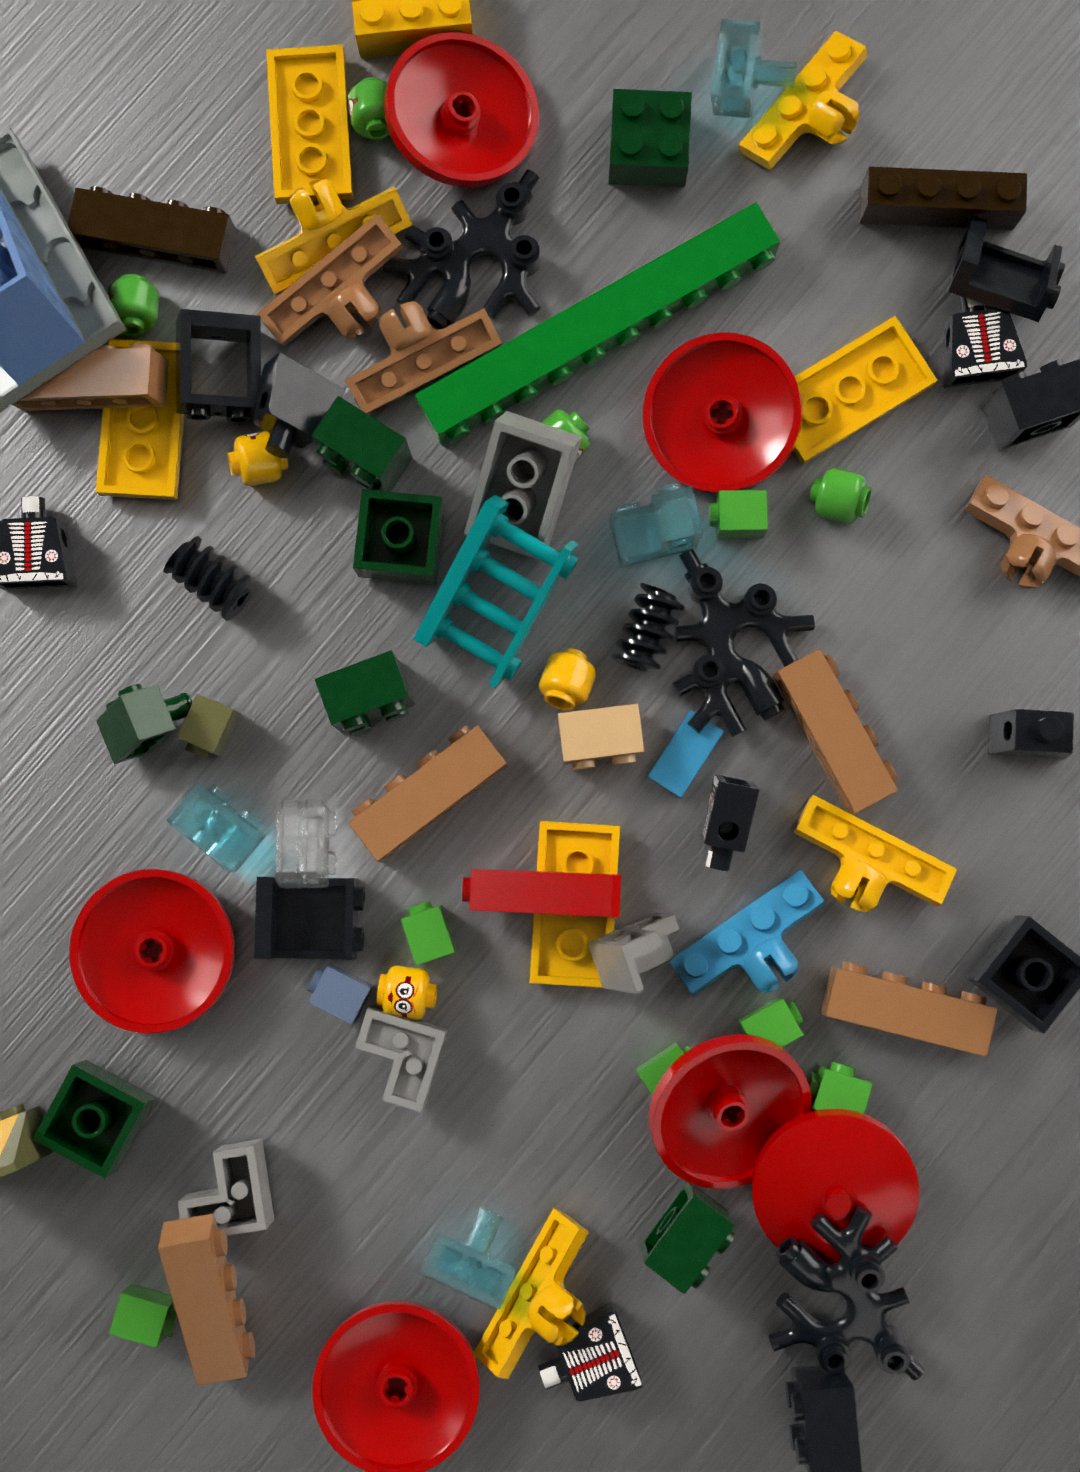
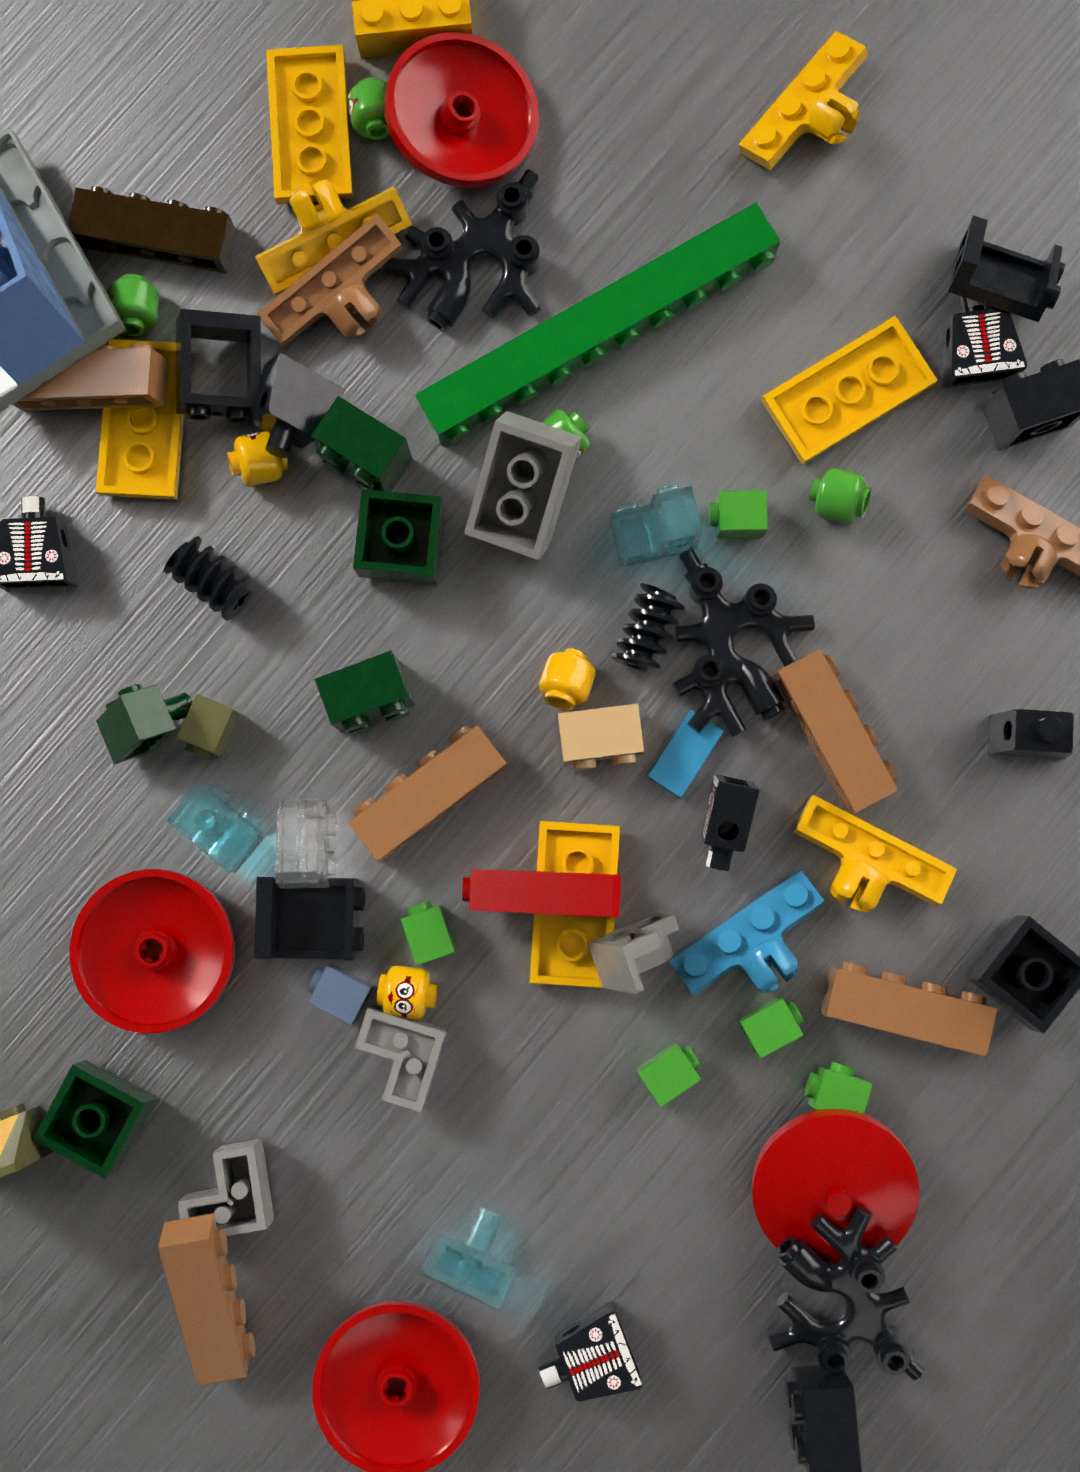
bright green brick [109,1283,178,1348] -> none
medium nougat plate [345,301,502,414] -> none
teal fence [413,495,579,688] -> none
yellow plate [474,1208,589,1380] -> none
dark green brick [608,89,692,187] -> none
dark green brick [640,1182,736,1295] -> none
red dish [643,333,803,494] -> none
red dish [648,1034,812,1189] -> none
clear light blue brick [710,19,797,118] -> none
dark brown brick [859,166,1027,230] -> none

